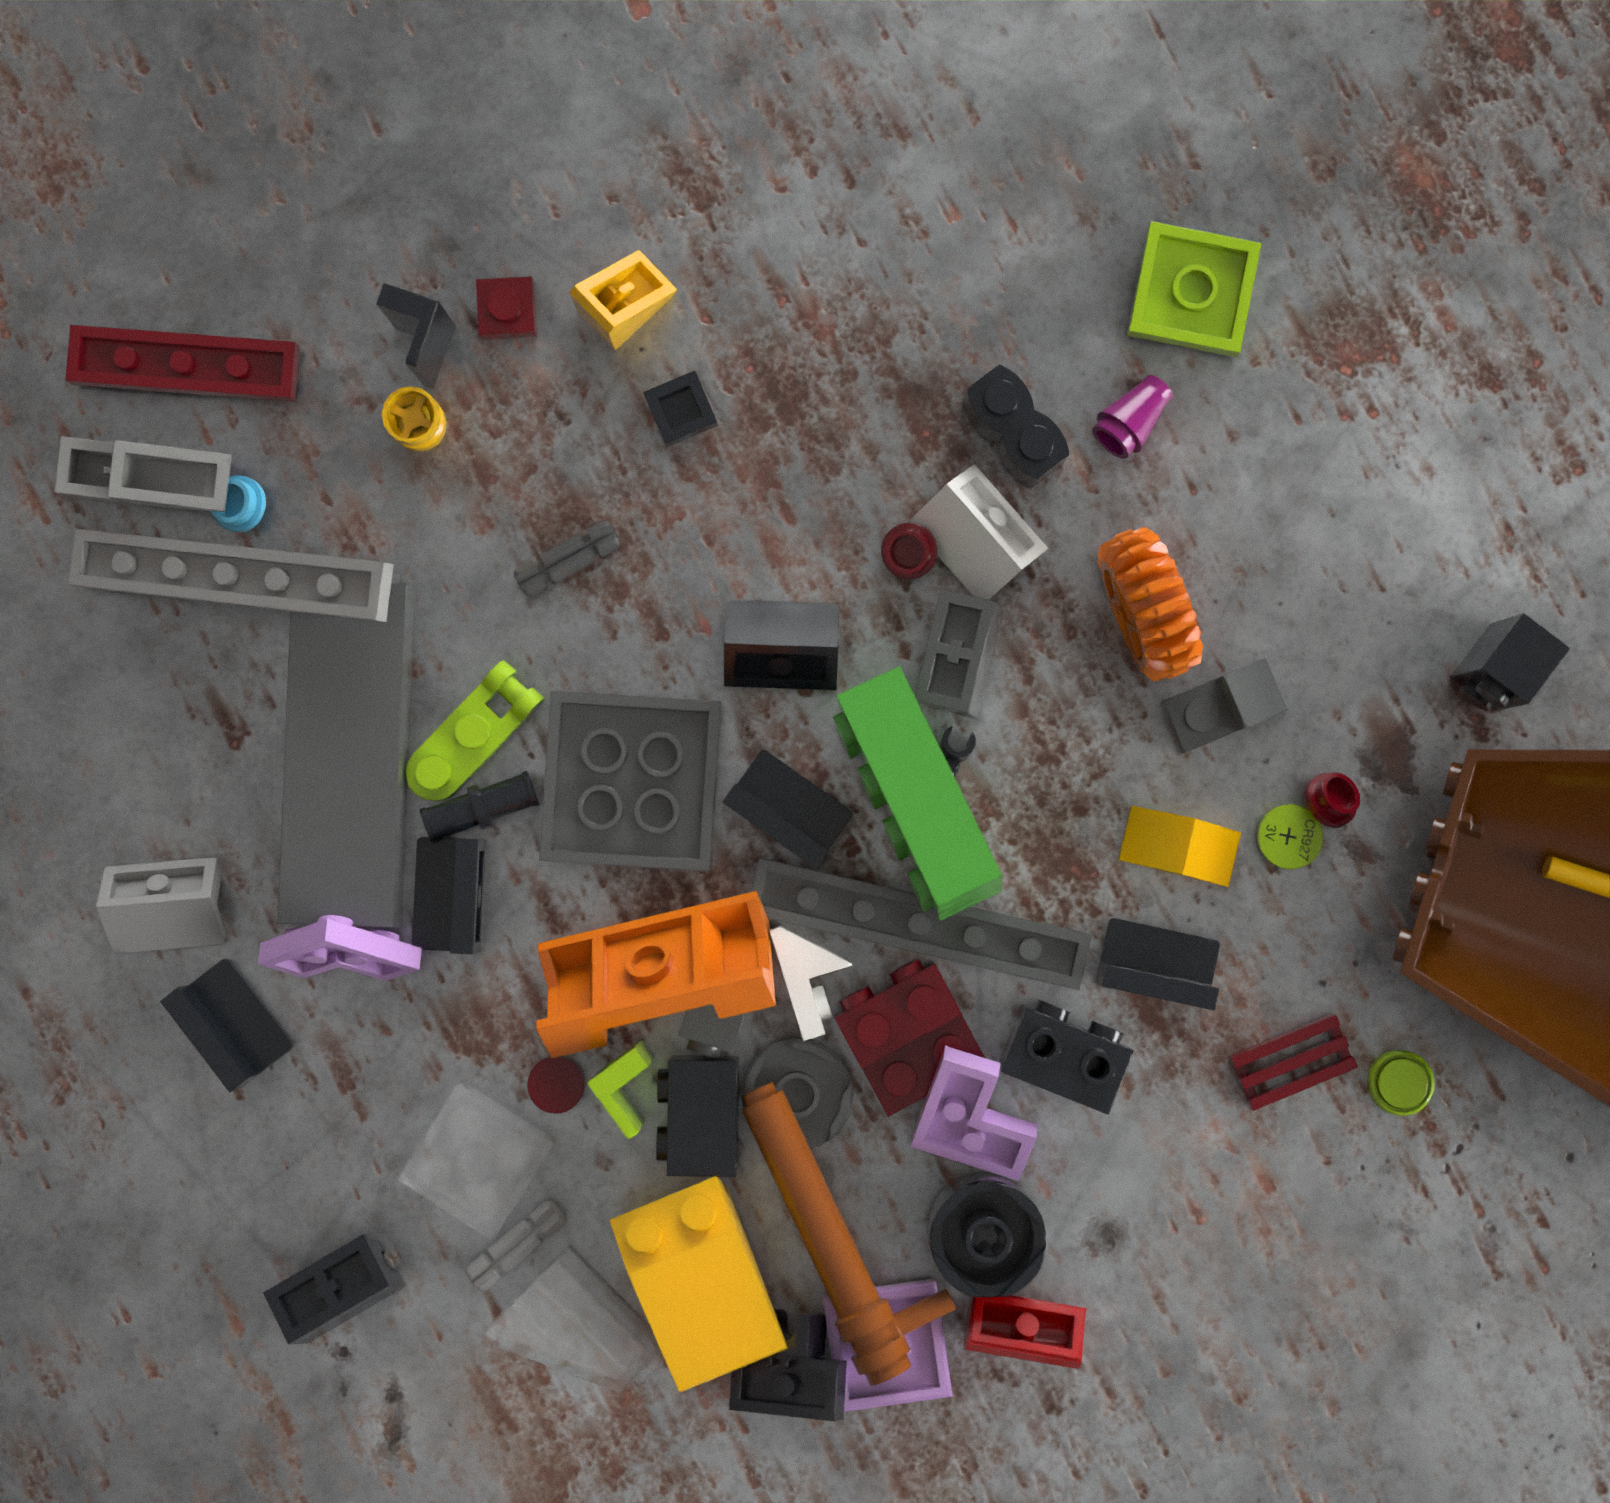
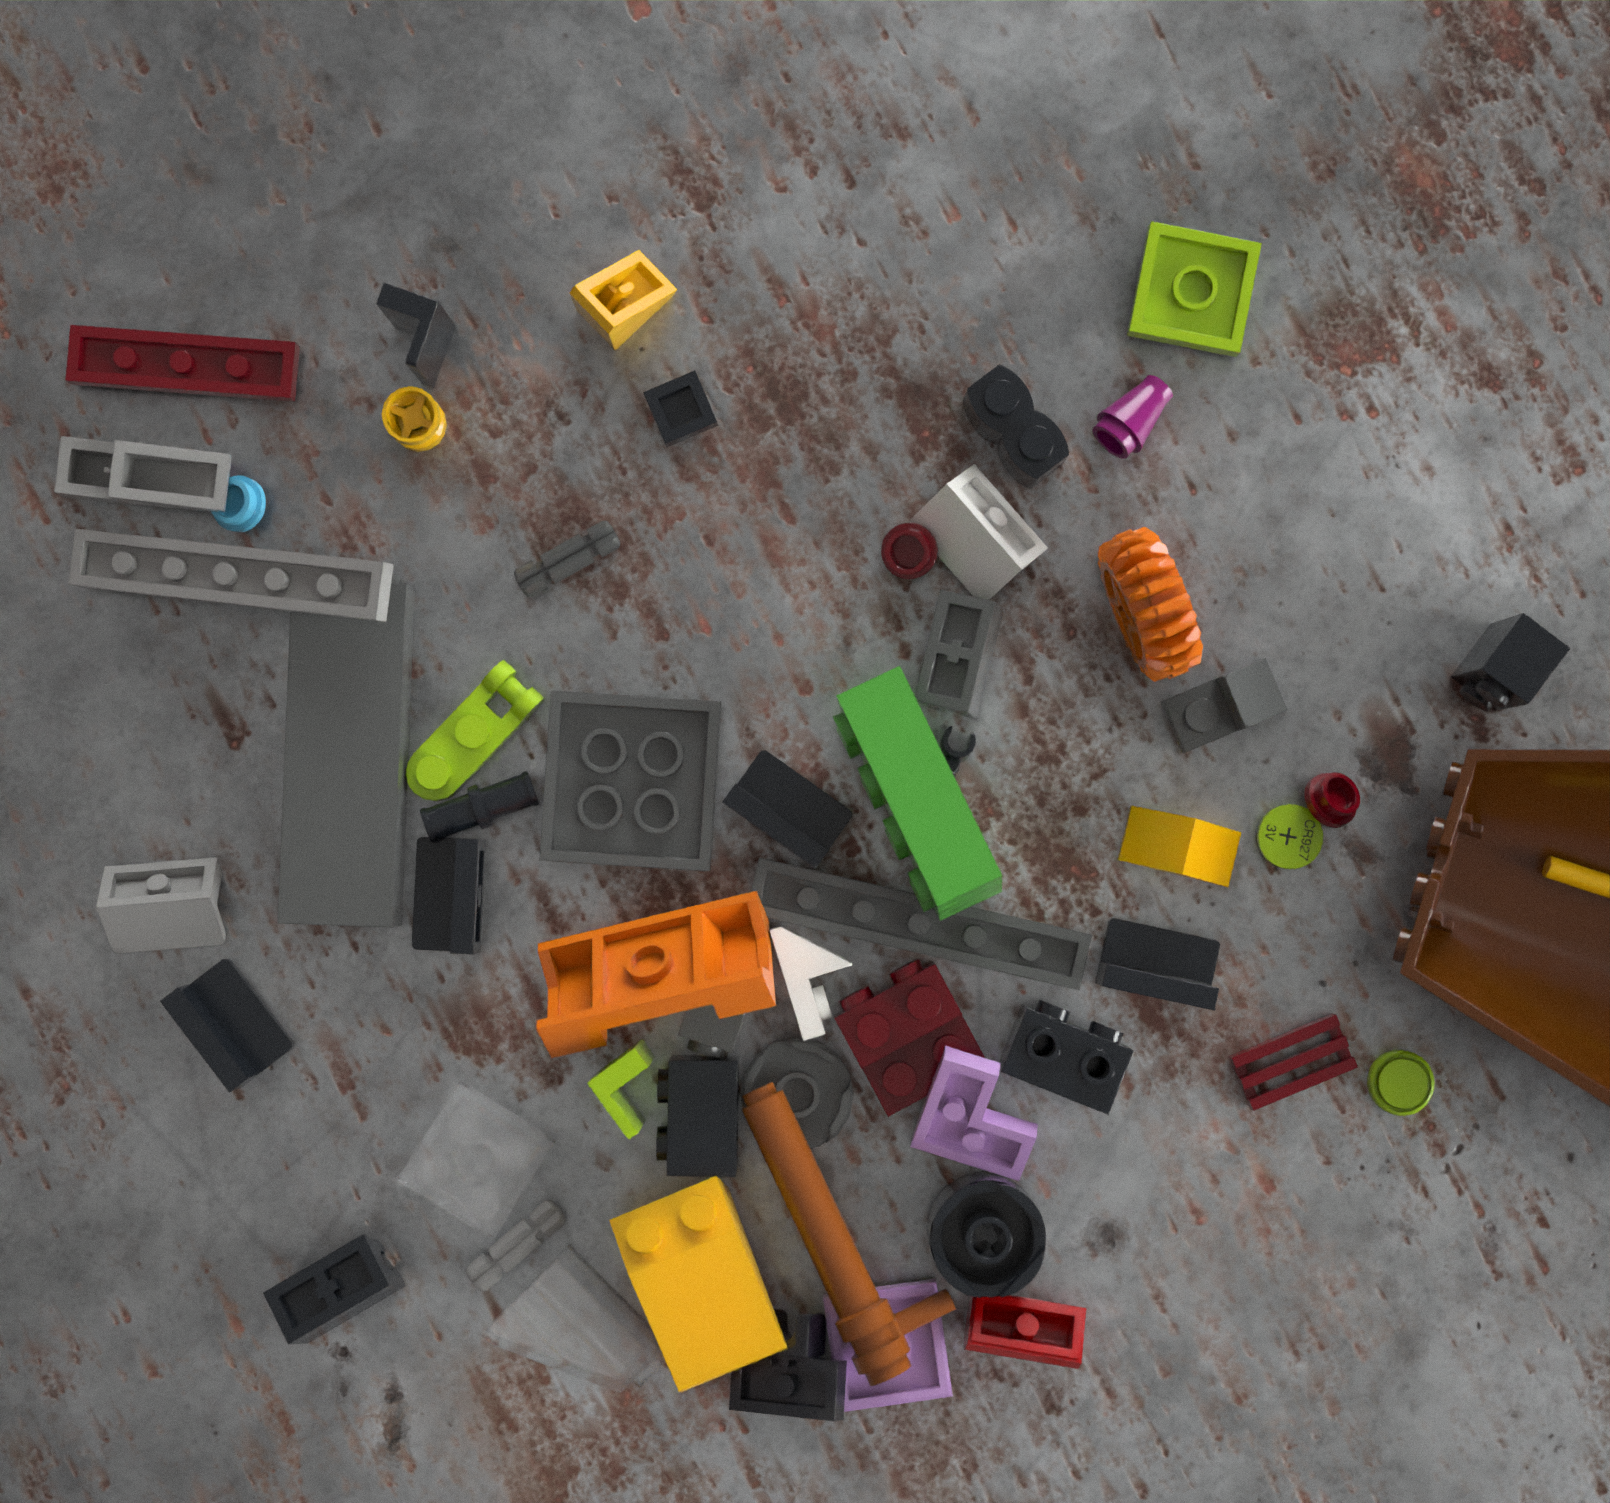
lavender plate [258,915,422,981] -> none
dark red plate [476,276,537,340] -> none
dark red tile [527,1056,586,1114] -> none
black panel [724,600,839,690] -> none

